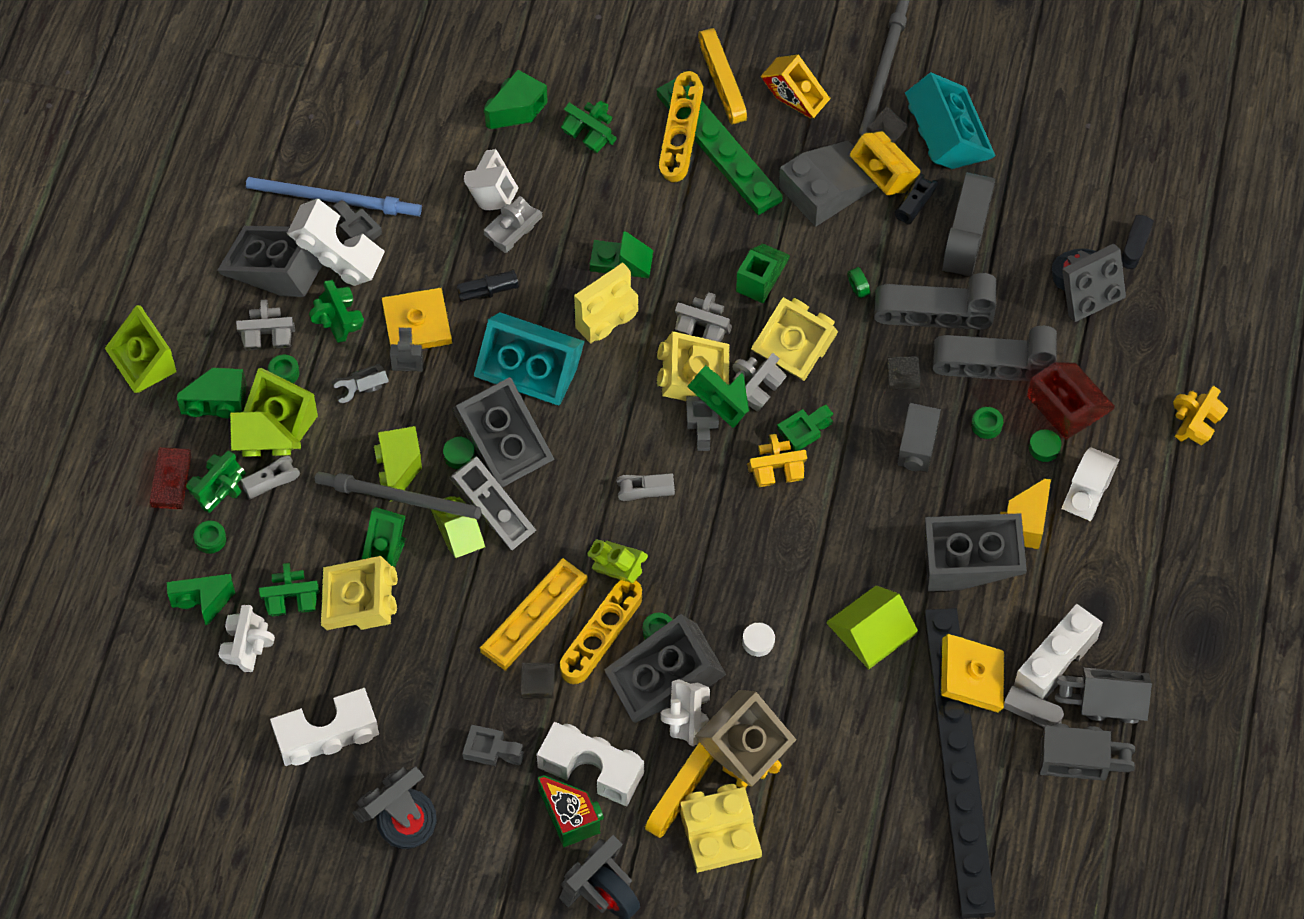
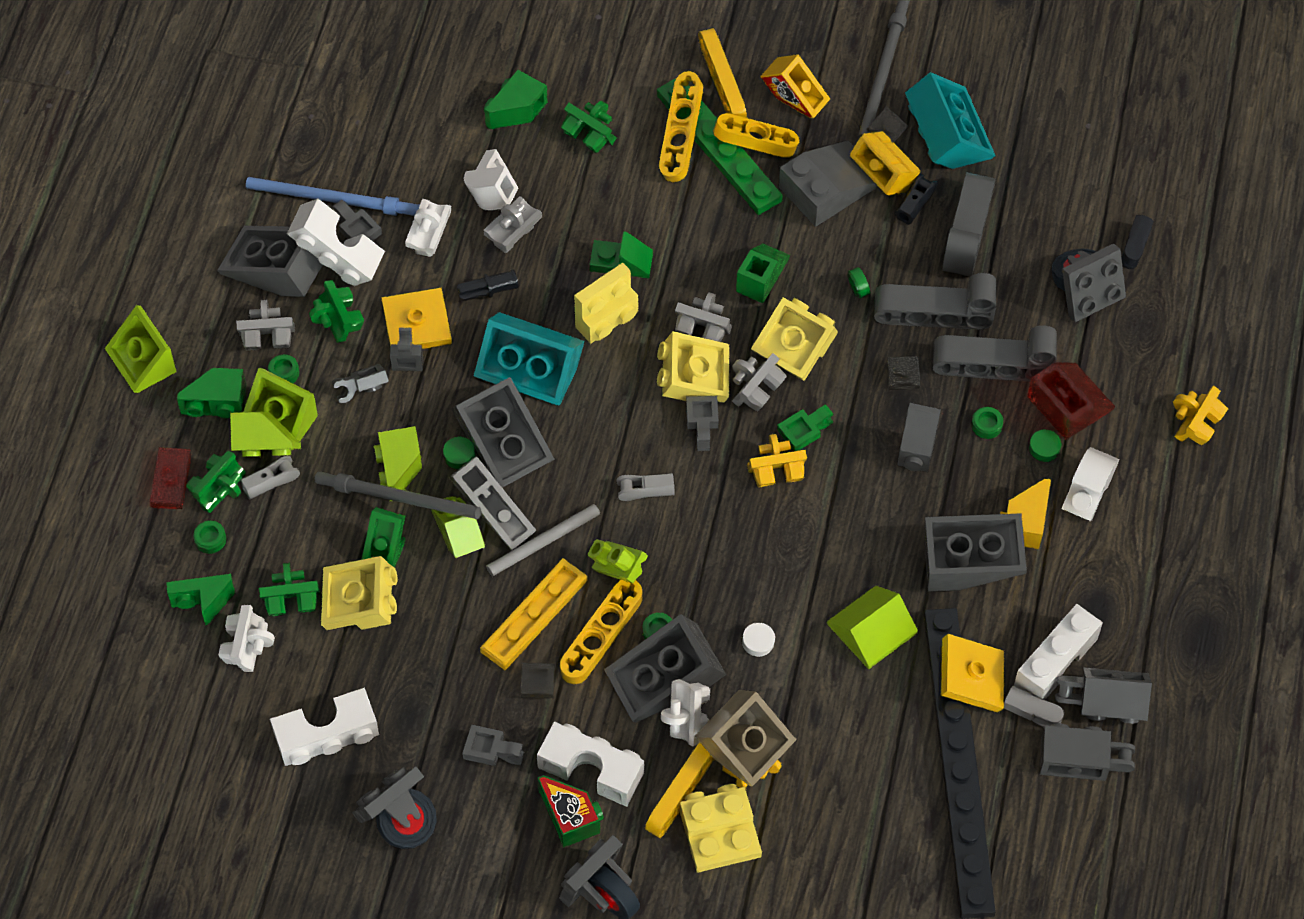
green slope [687,365,749,428] -> none
none -> white hips [405,199,451,257]
none -> light grey bar [486,504,600,577]
none -> yellow beam [713,113,799,158]

